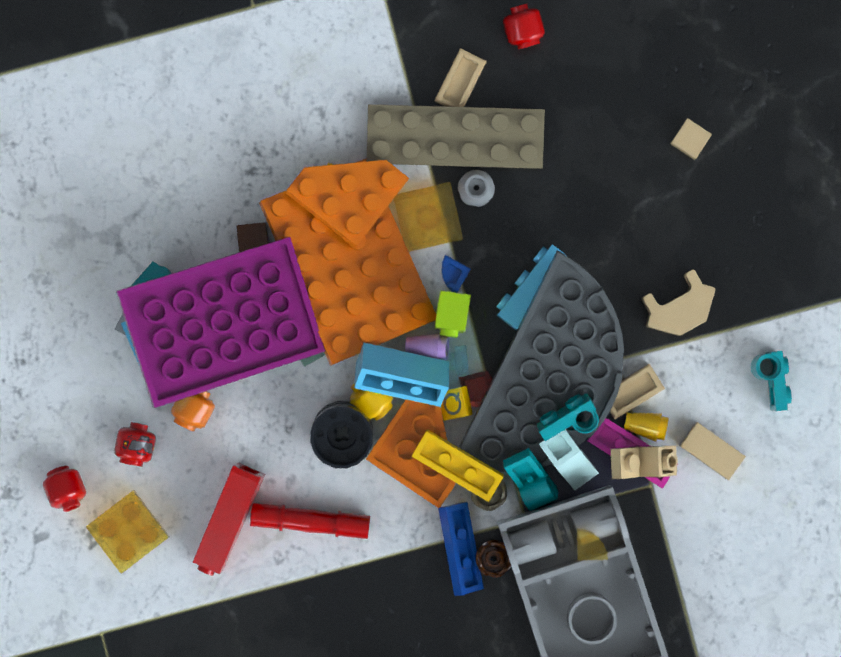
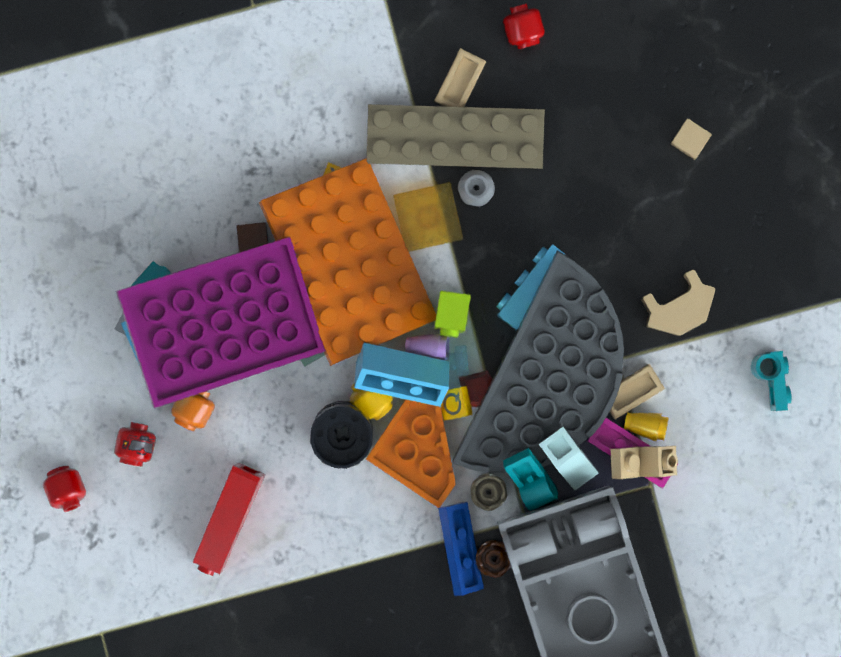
clear yellow plate [86,490,170,574] -> none
red piece [250,503,370,539] -> none
orange plate [285,160,409,248] -> none
yellow plate [412,429,504,502] -> none
blue tile [441,255,471,293] -> none
teal plate [536,393,599,442] -> none
clear yellow tile [577,529,608,560] -> none
tan tile [680,422,746,480] -> none

